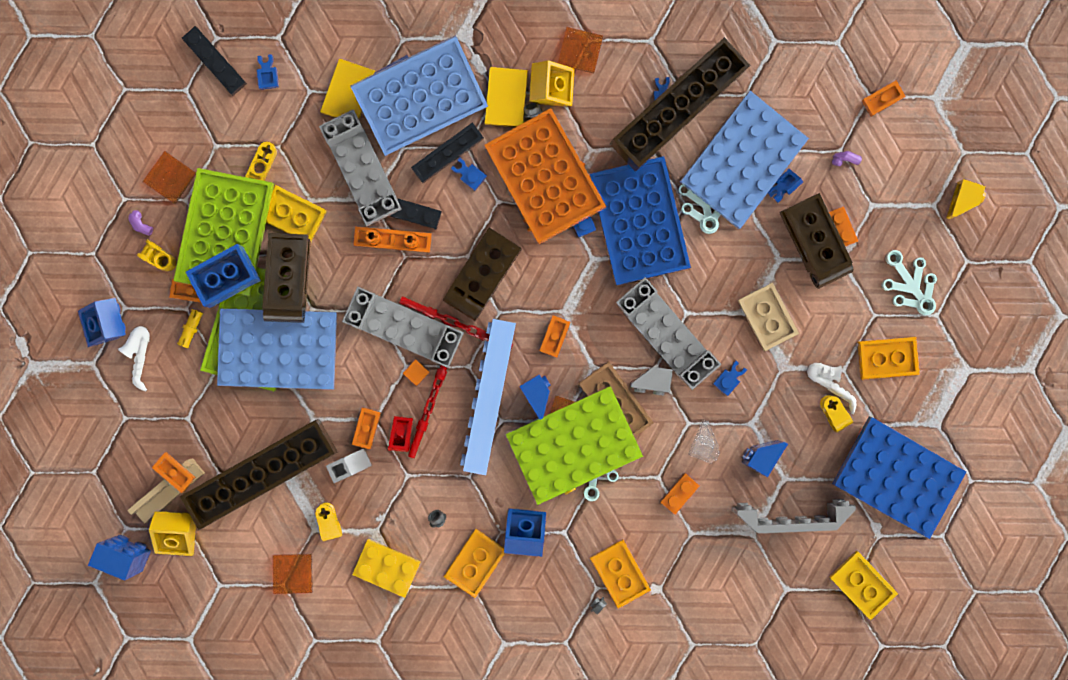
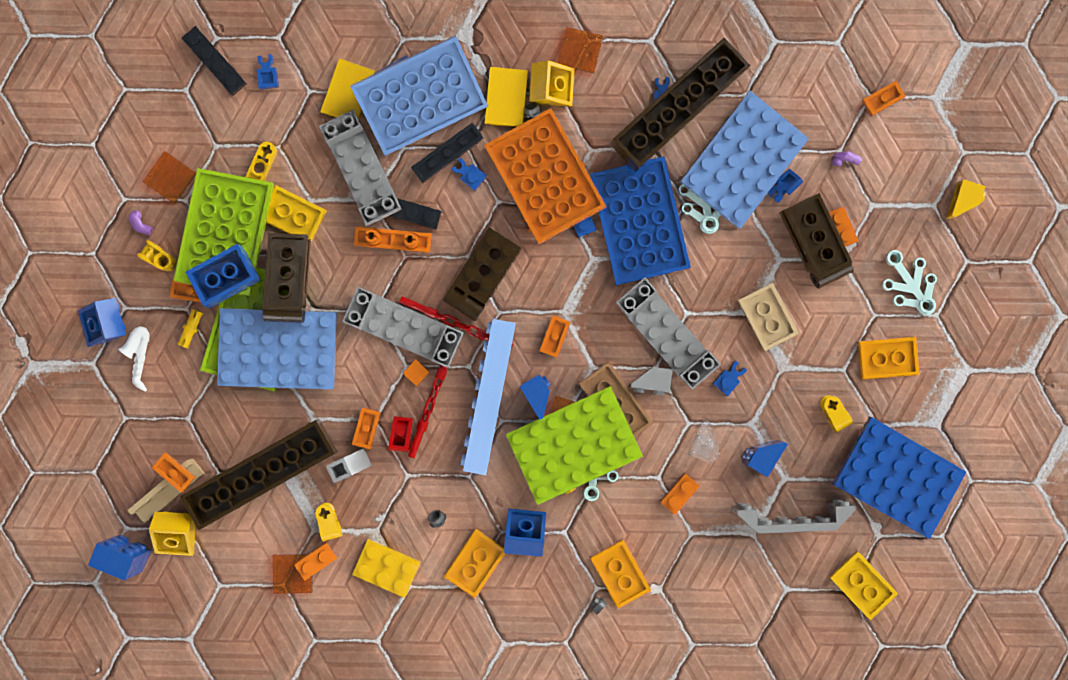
white piece [807,363,857,415] -> none
none -> orange plate [294,542,337,581]

